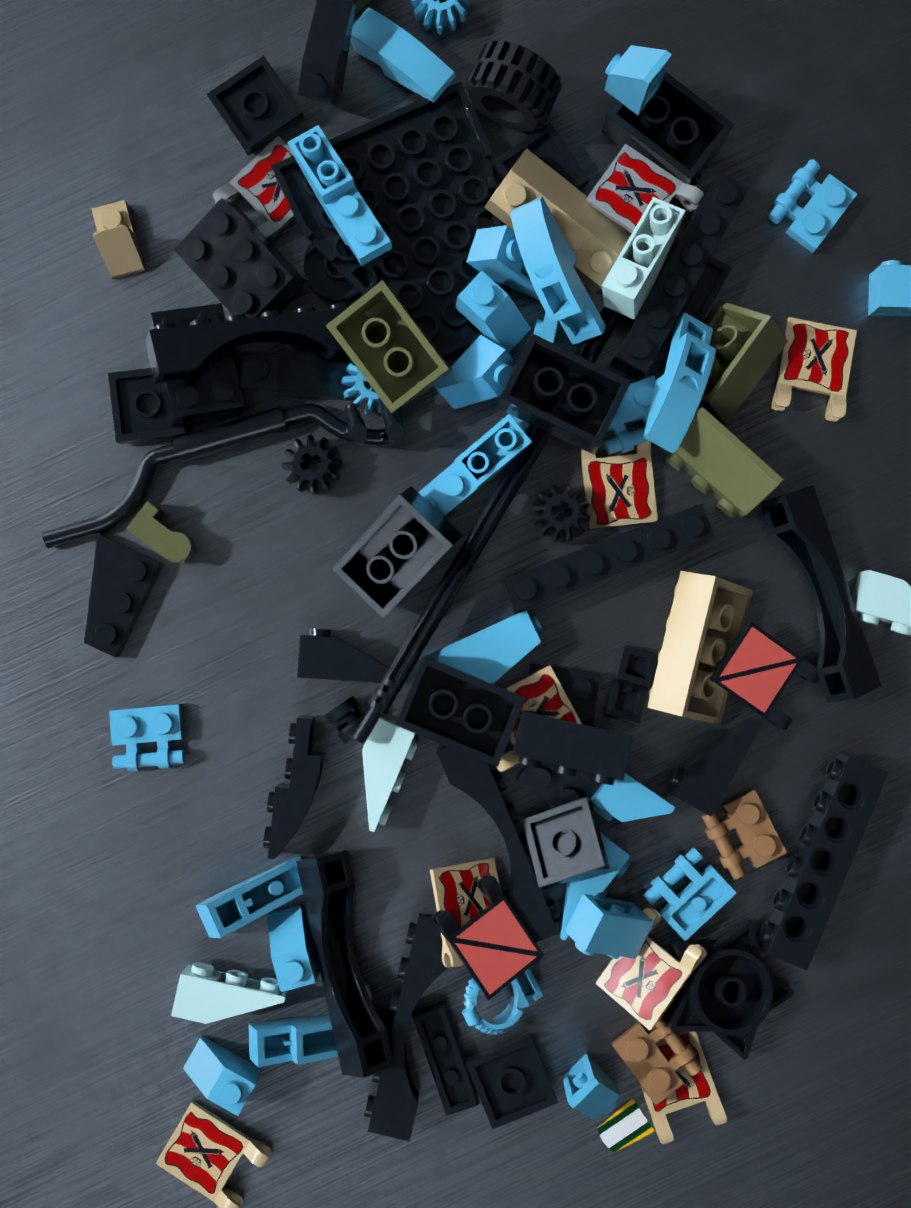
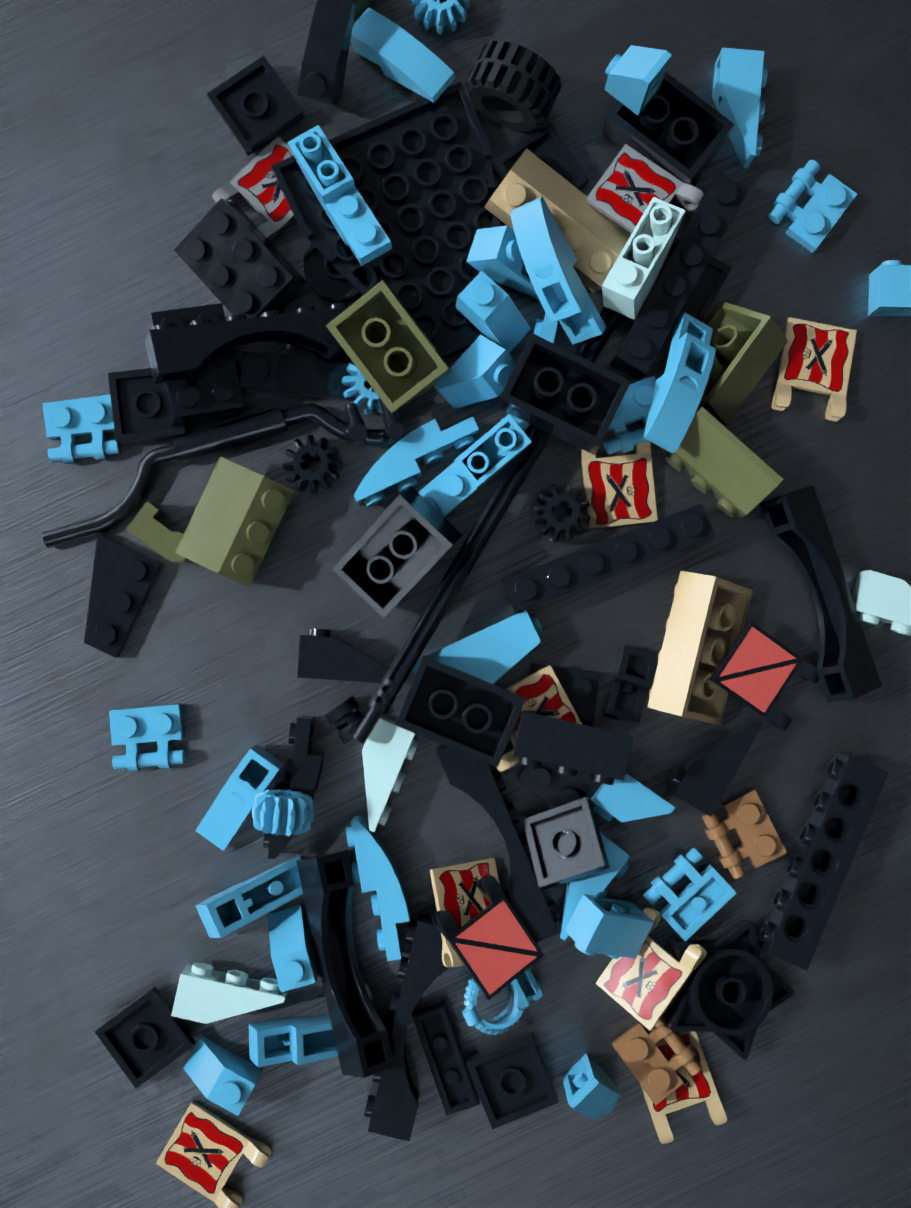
tan slope [91,200,146,279] -> none
sticker [598,1099,654,1152] -> none
none -> medium azure plate [42,395,121,464]
none -> black plate [94,985,196,1089]
none -> olive slope [175,457,294,587]
none -> medium azure slope [195,745,285,851]
none -> medium azure gear [252,789,314,836]
none -> medium azure slope [346,816,411,961]
none -> medium azure slope [354,417,479,507]
none -> medium azure slope [712,47,768,168]

